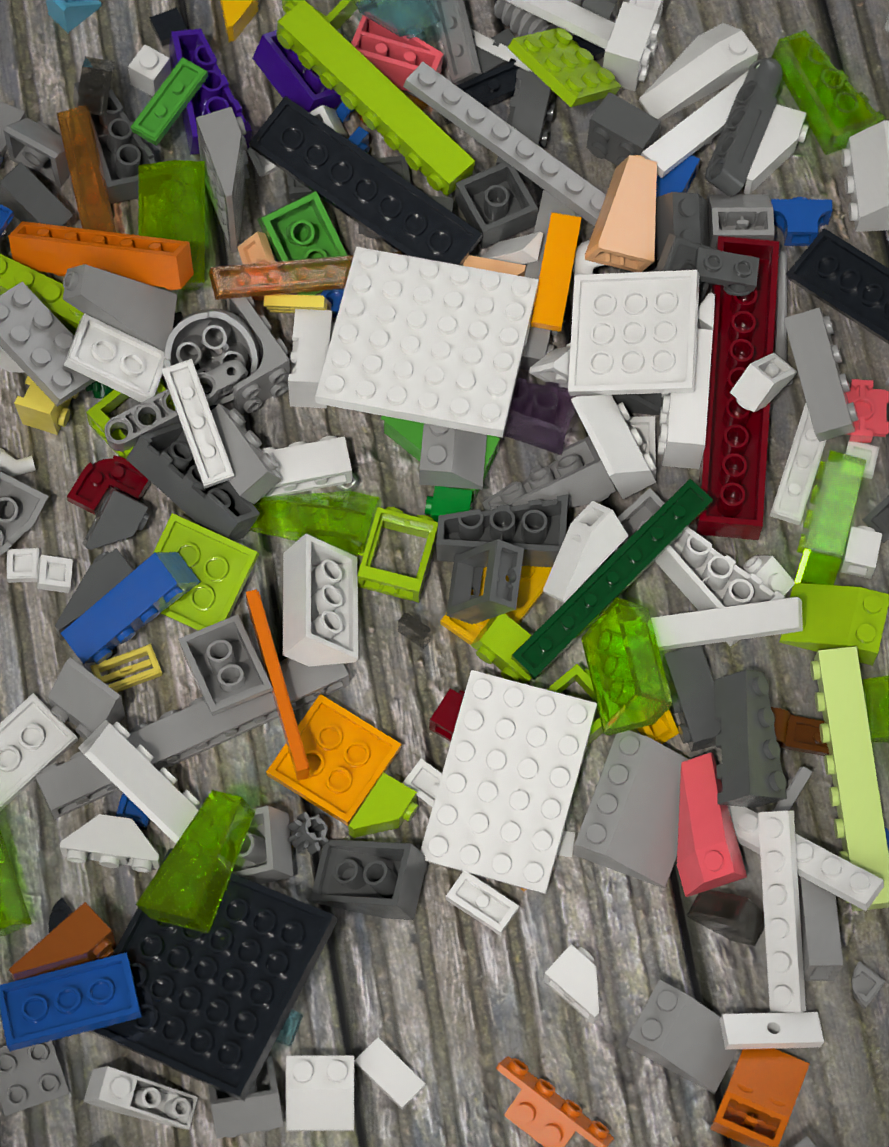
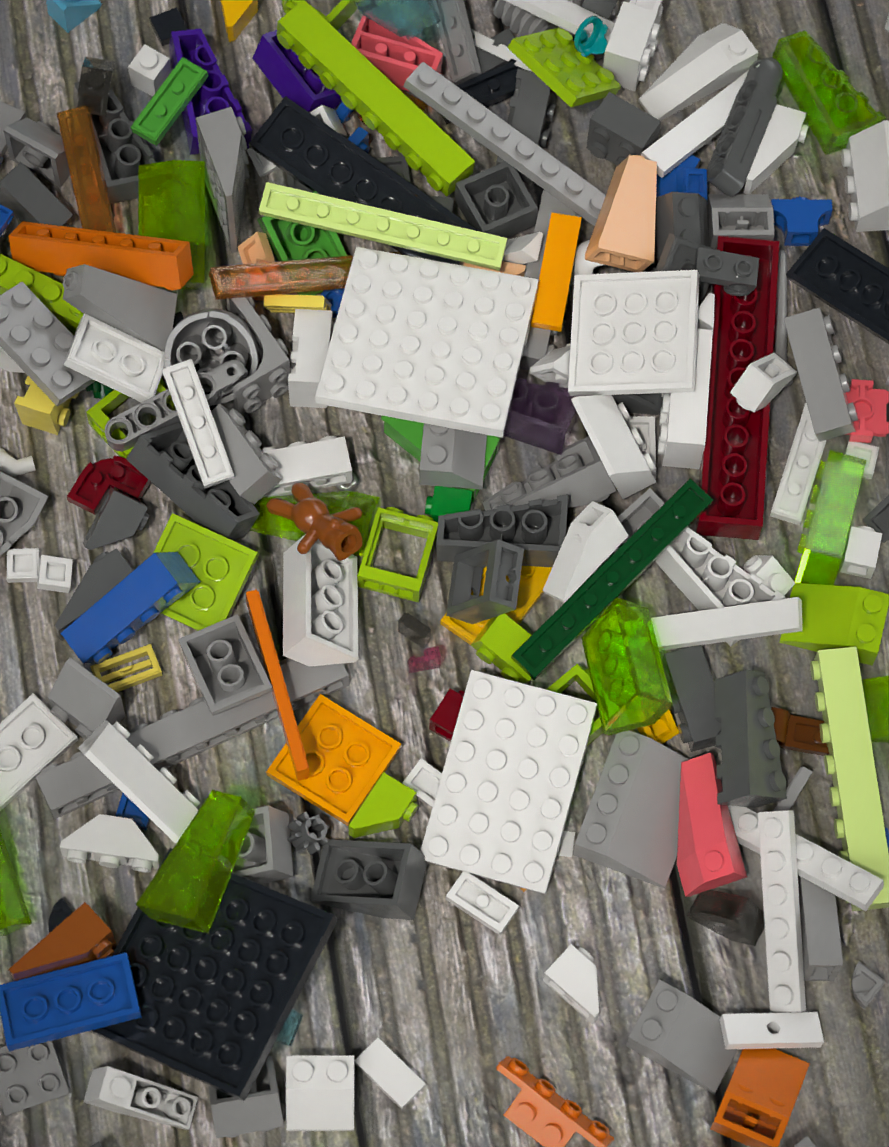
none -> yellowish green plate [259,182,507,271]
none -> dark orange animal [266,482,362,561]
none -> clear pink tile [407,646,441,673]
none -> teal piece [574,16,608,57]
none -> blue tile [677,167,707,200]

